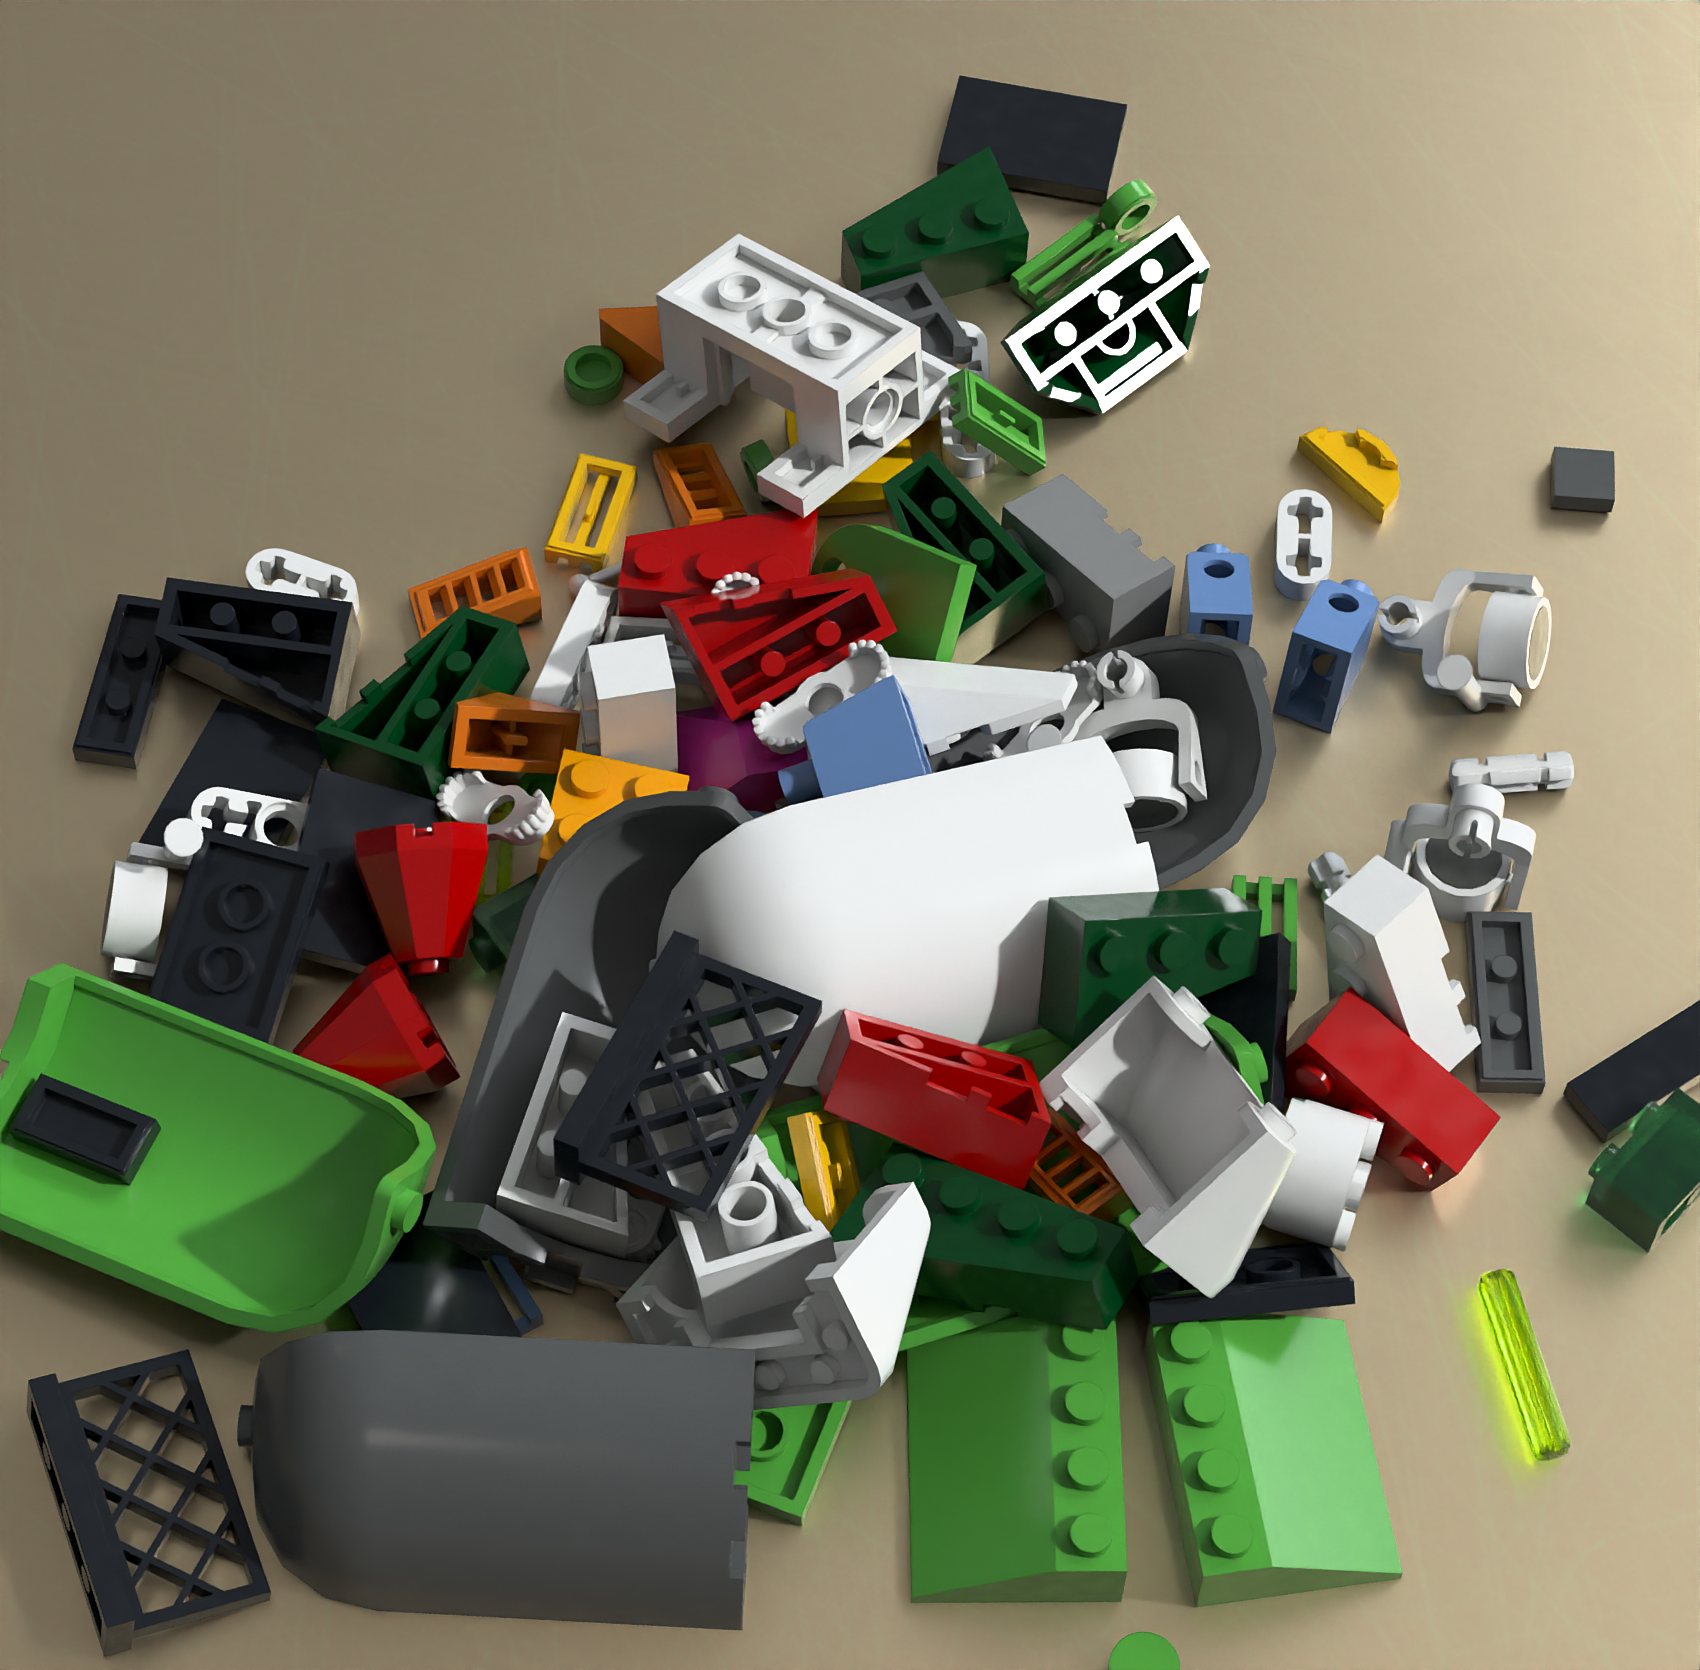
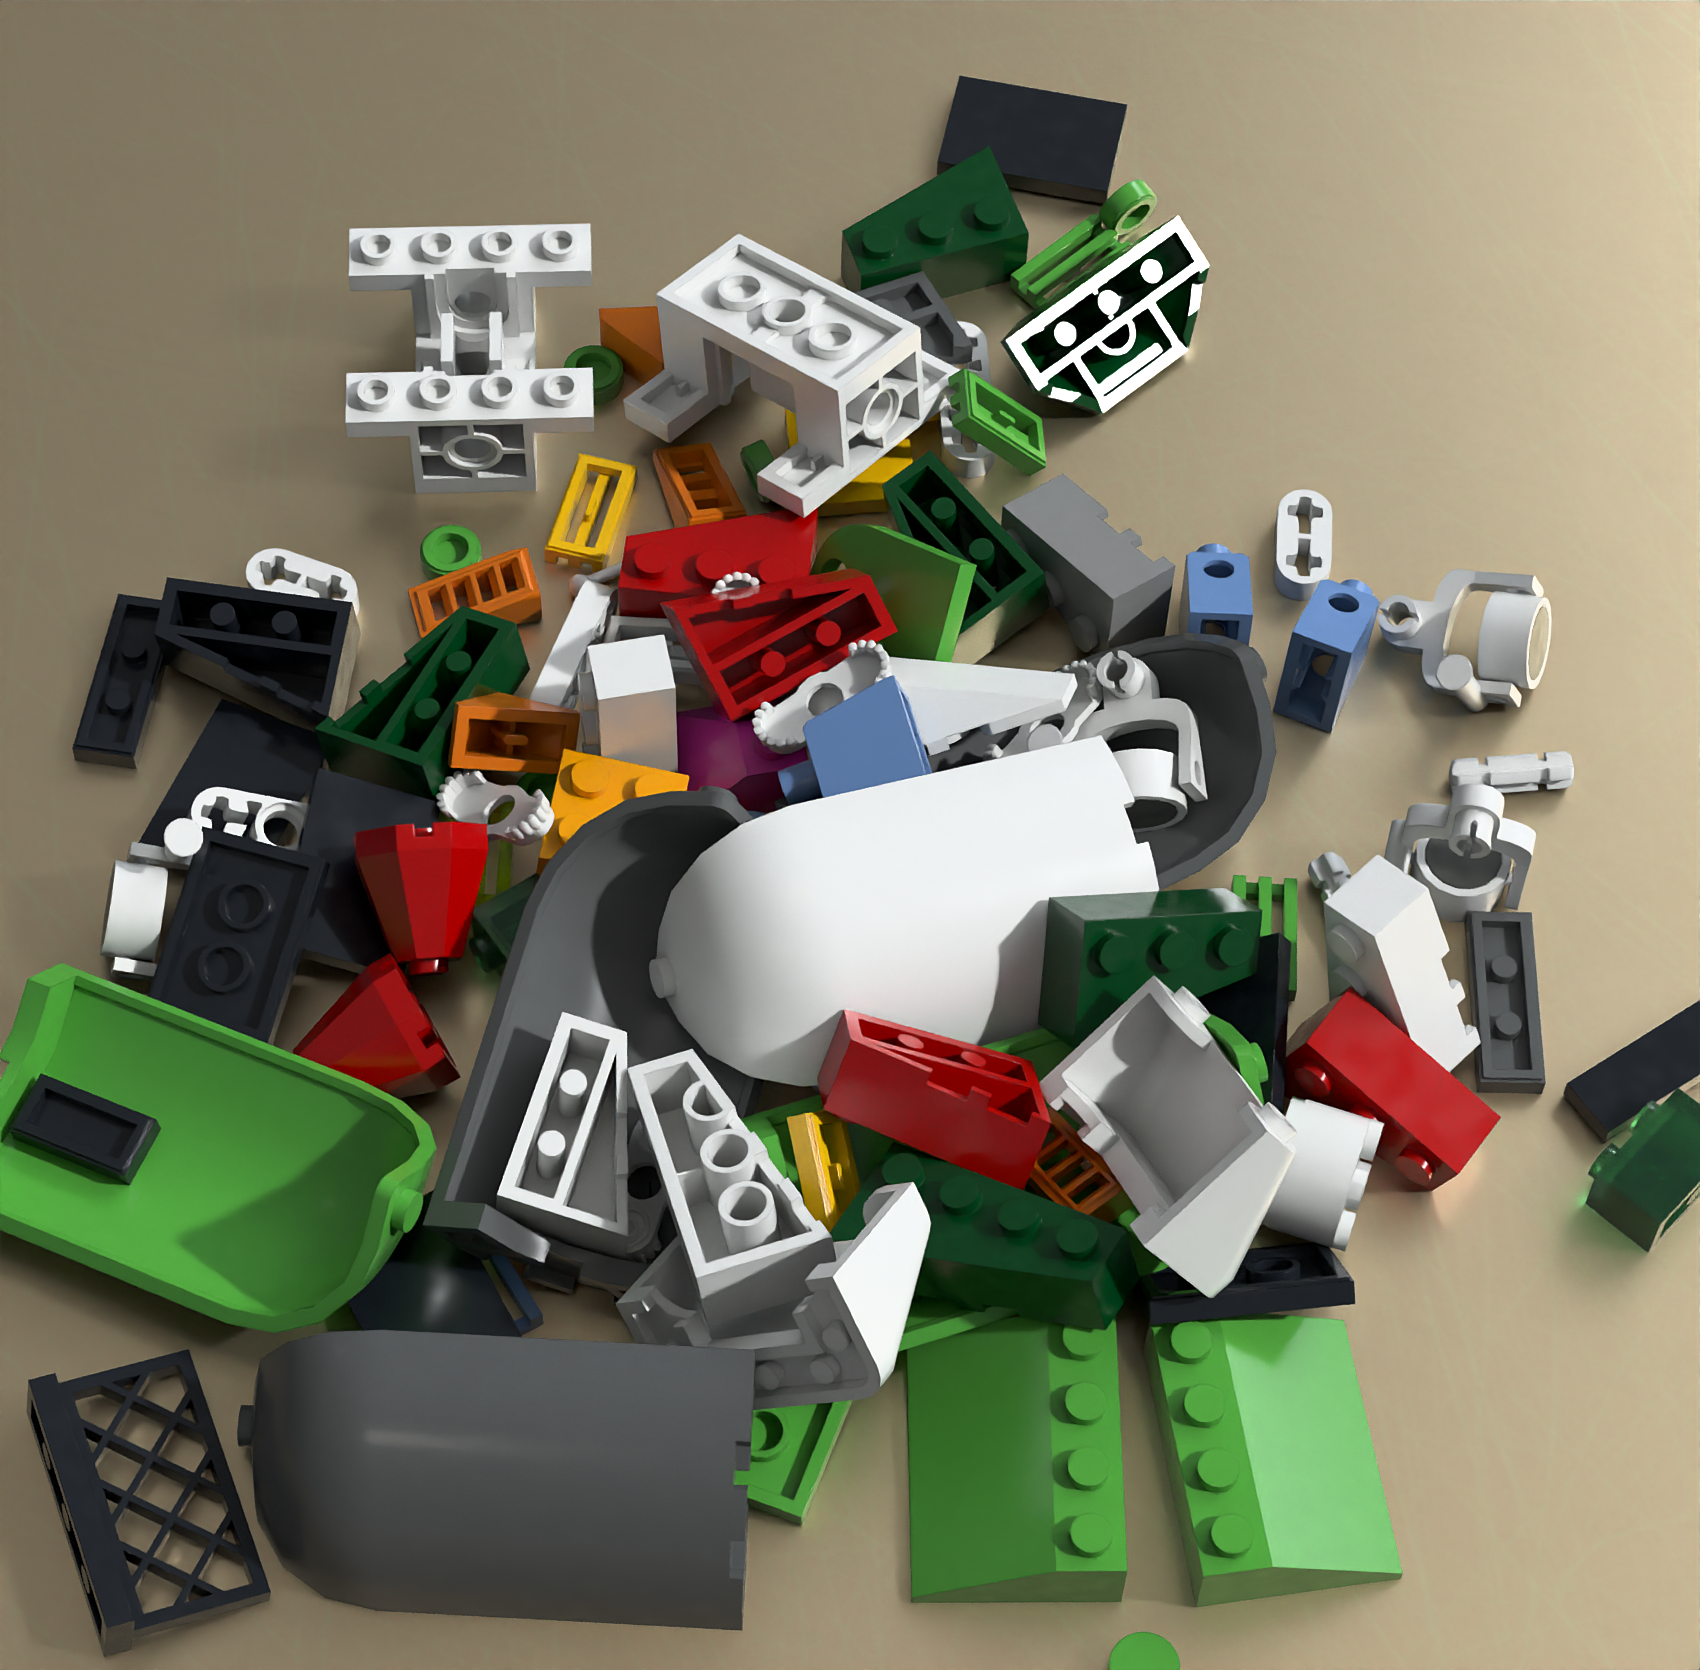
black fence [553,930,822,1223] -> none
yellow tile [1297,426,1401,523] -> none
clear neon green axle [1477,1268,1571,1461] -> none
dark grey tile [1551,447,1615,512] -> none
none -> white piece [345,223,594,494]
none -> bright green tile [420,525,482,580]

